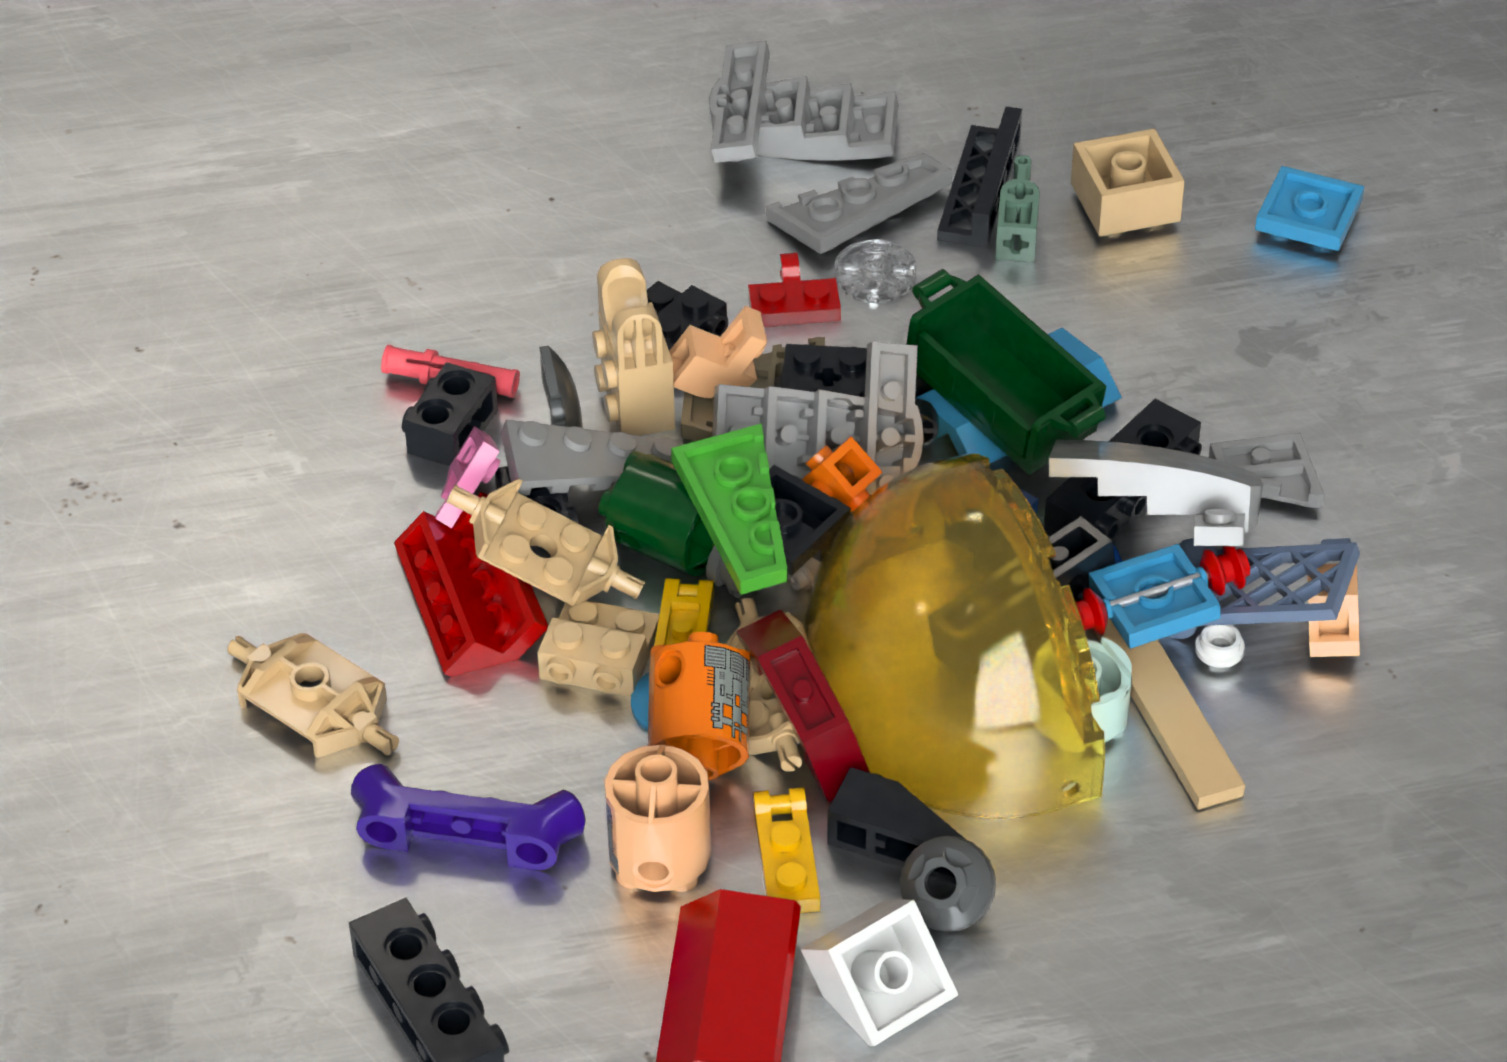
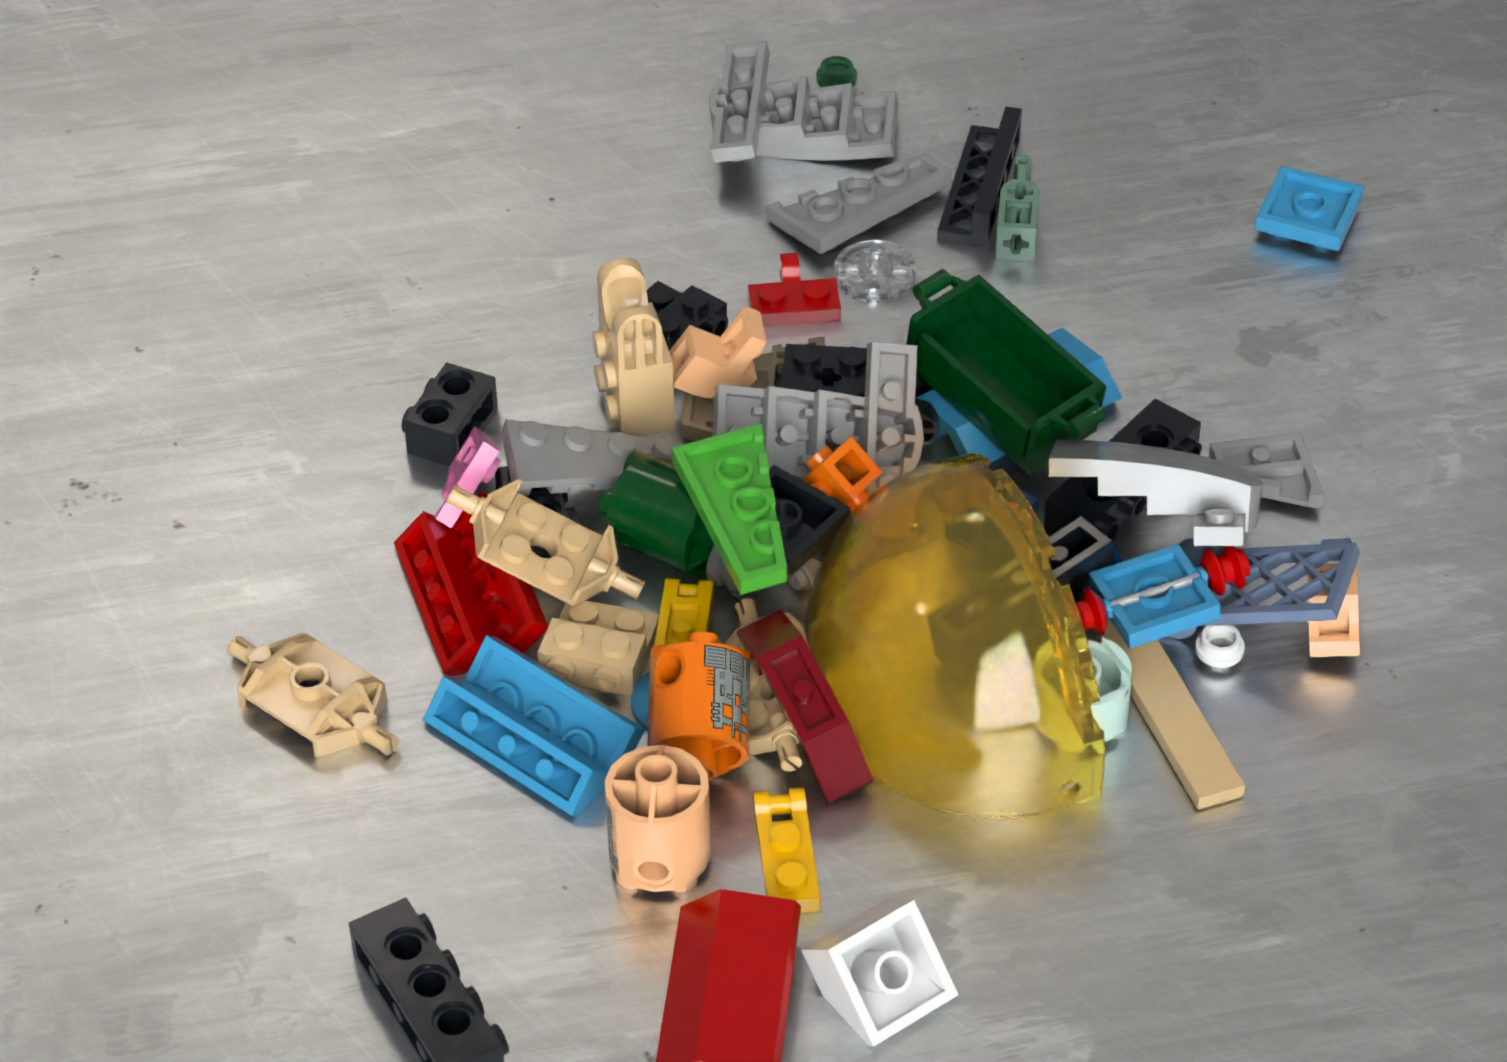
dark purple plate [351,764,586,870] -> none
coral pin [381,345,520,398] -> none
dark grey brick [539,346,583,428] -> none
black slope [827,767,965,884] -> none
dark grey piece [900,836,996,932] -> none
tan brick [1071,128,1185,236] -> none
none -> dark azure slope [422,635,645,816]
none -> clear green plate [816,56,857,87]

